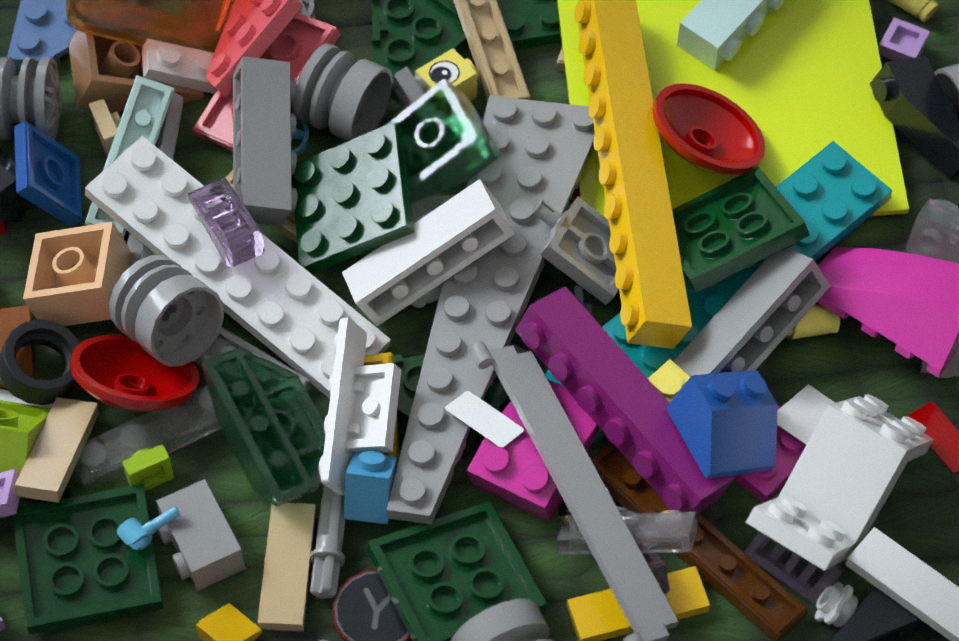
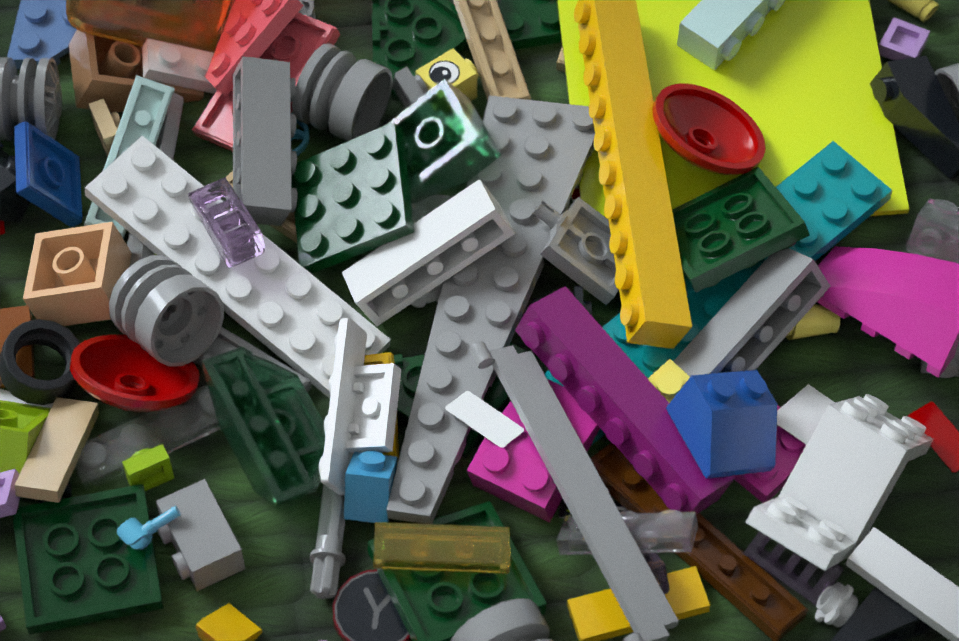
tan tile [258,502,317,631] -> none
none -> clear yellow tile [373,522,510,573]

